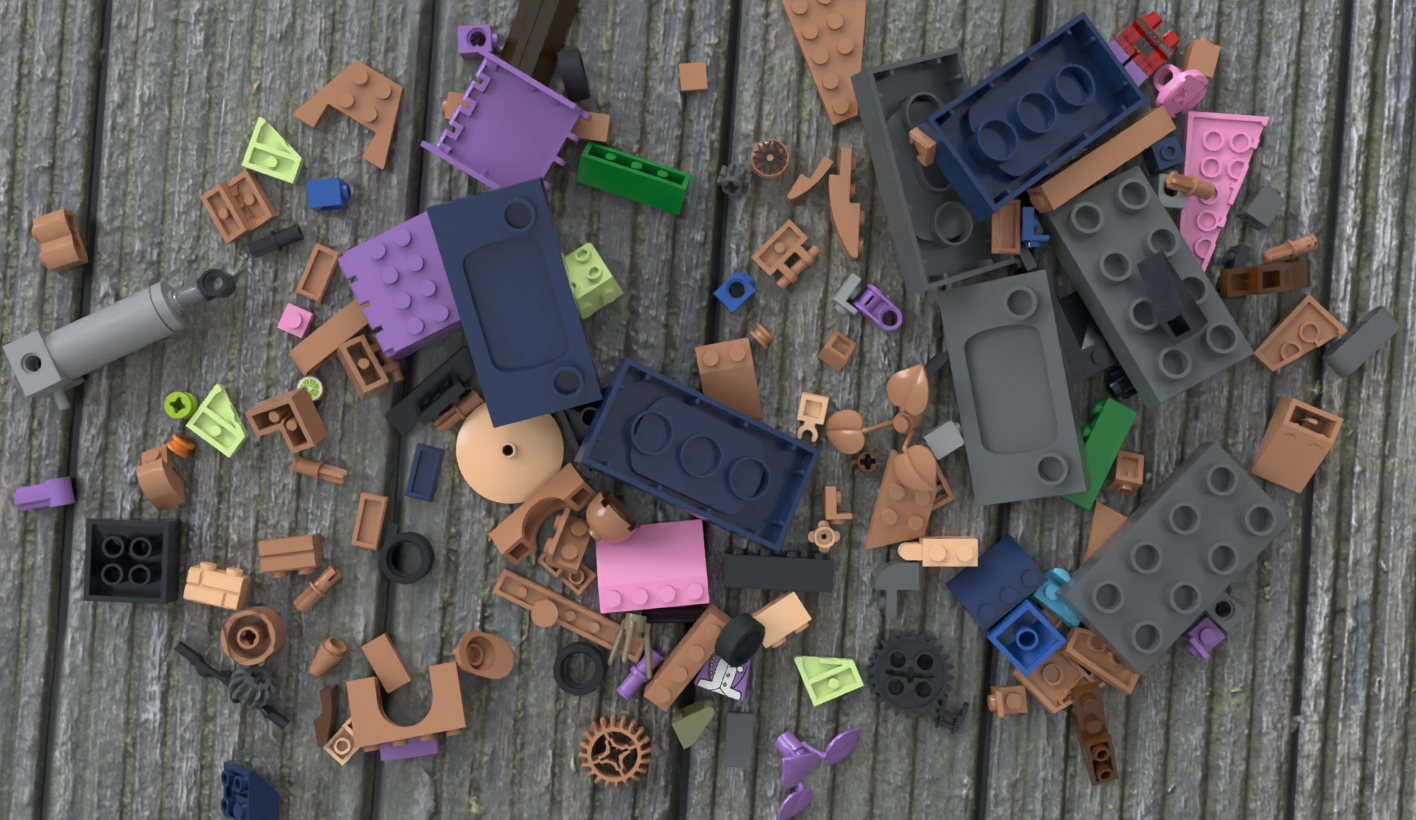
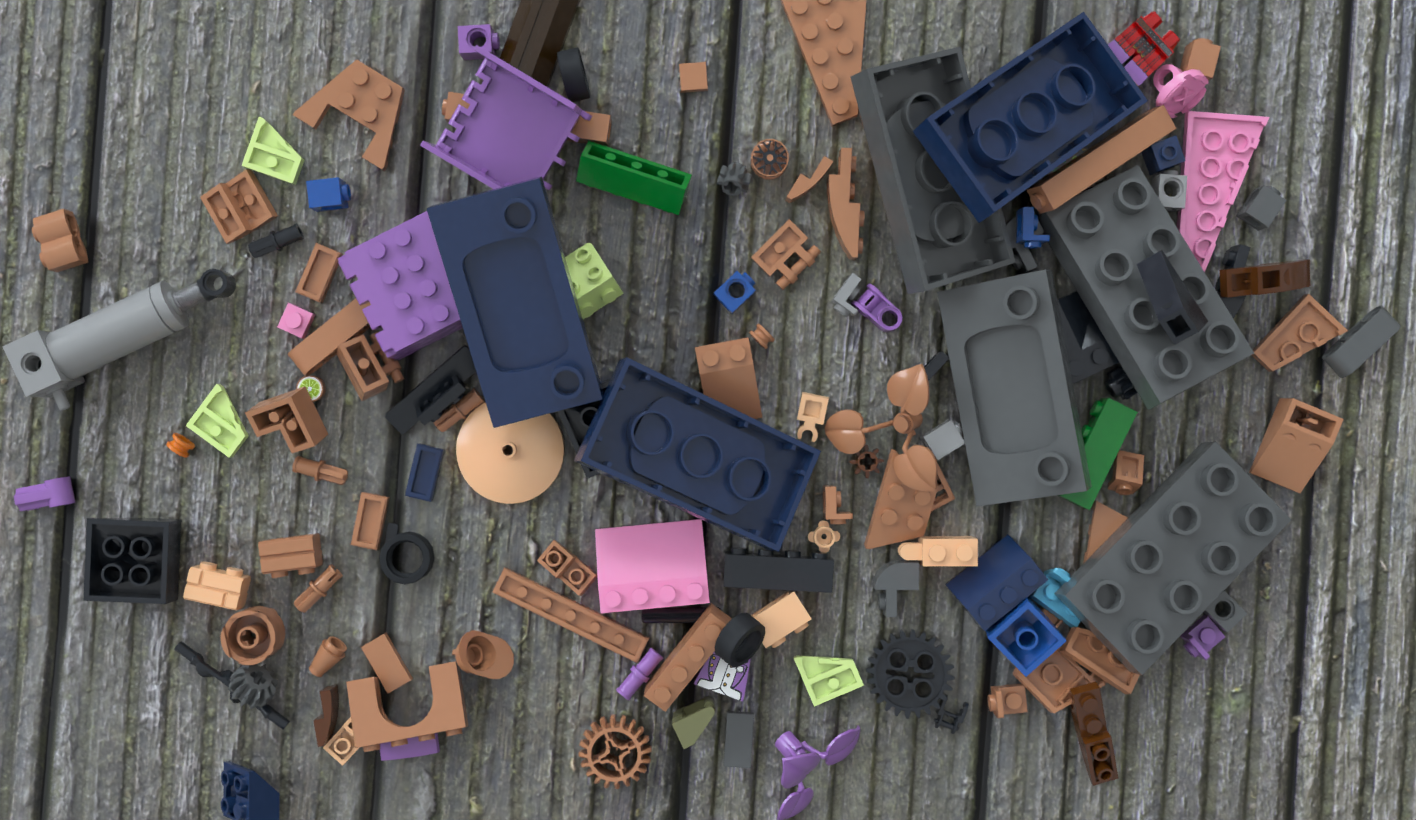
nougat brick [136,444,185,512] -> none
lime wheel [164,392,199,419] -> none
nougat arch [489,463,597,566] -> none
nougat tile [531,599,559,627] -> none
nougat bracket [543,507,591,575] -> none
black tyre [553,642,606,696] -> none
nougat cylinder [586,490,640,544] -> none
dark tan plant [607,613,652,680] -> none
nougat slope [818,330,858,371] -> none
nougat tile [909,127,937,167] -> none
nougat tile [992,199,1021,256] -> none
nougat axle [1165,172,1215,200] -> none
nougat axle [1261,234,1318,264] -> none

